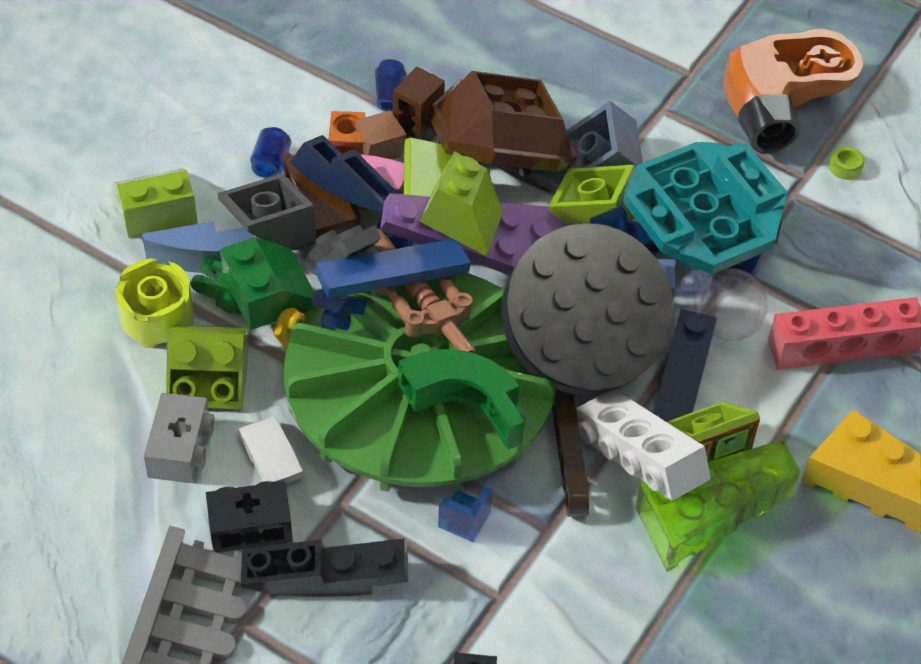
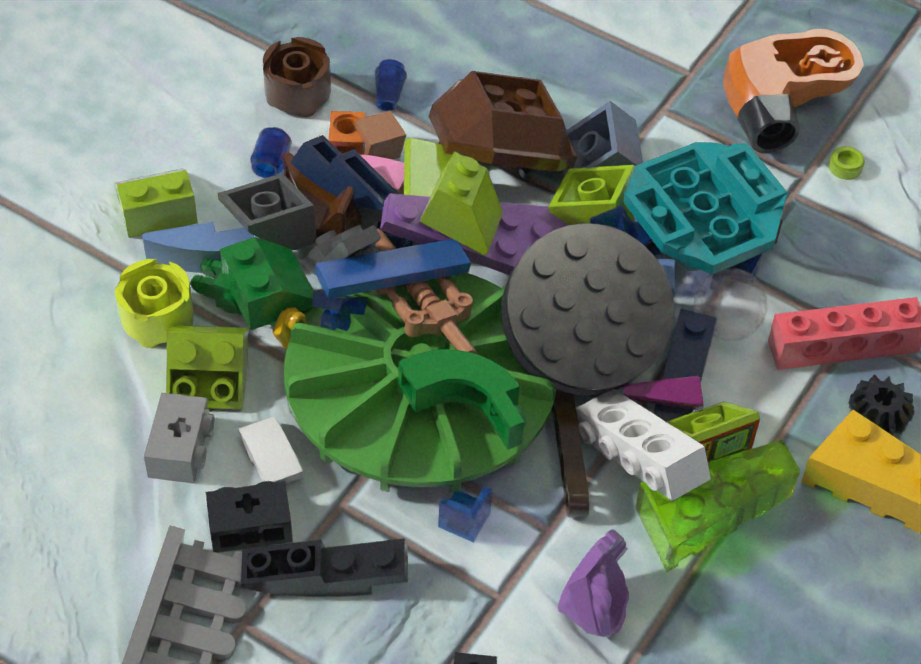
reddish brown brick [393,66,445,144] -> none
none -> reddish brown brick [263,37,331,117]
none -> reddish brown slope [319,186,355,235]
none -> medium lavender hair [558,529,629,637]
none -> magenta slope [623,376,704,410]
none -> black gear [848,375,915,436]

